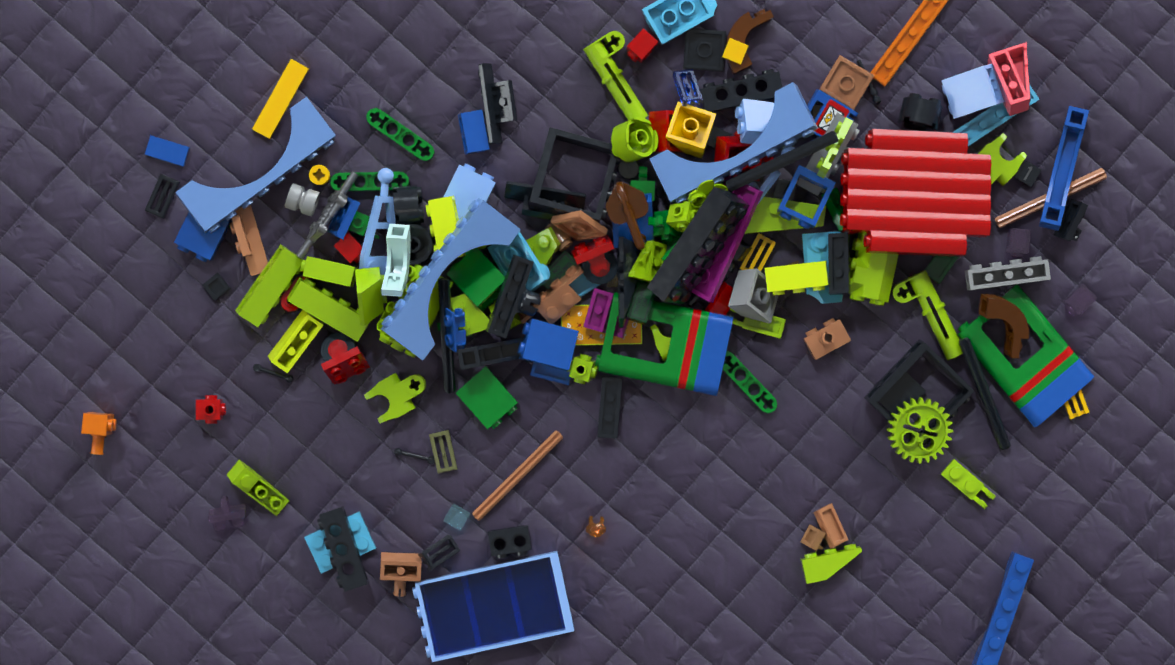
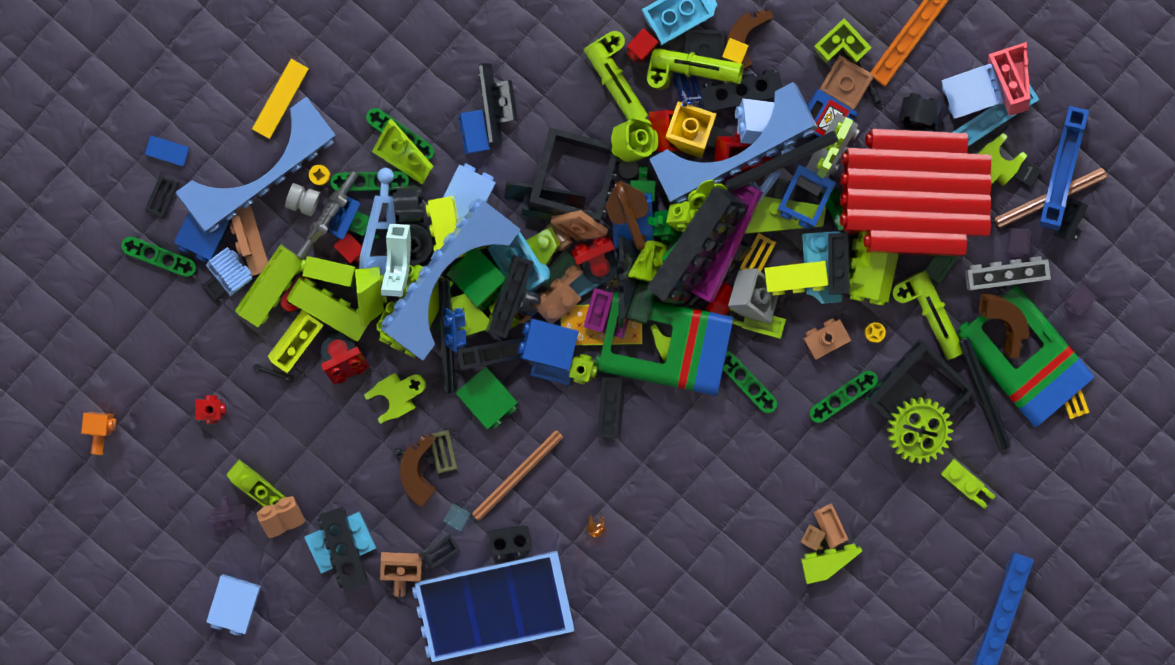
none -> green beam [121,237,197,277]
none -> light blue brick [206,247,252,296]
none -> light blue brick [207,574,261,636]
none -> nougat brick [257,496,305,538]
none -> lime wing [372,119,434,184]
none -> reddish brown arch [400,433,436,507]
none -> lime piece [647,48,744,90]
none -> green beam [809,371,878,423]
none -> lime brick [813,18,872,63]
none -> yellow wheel [864,322,886,342]

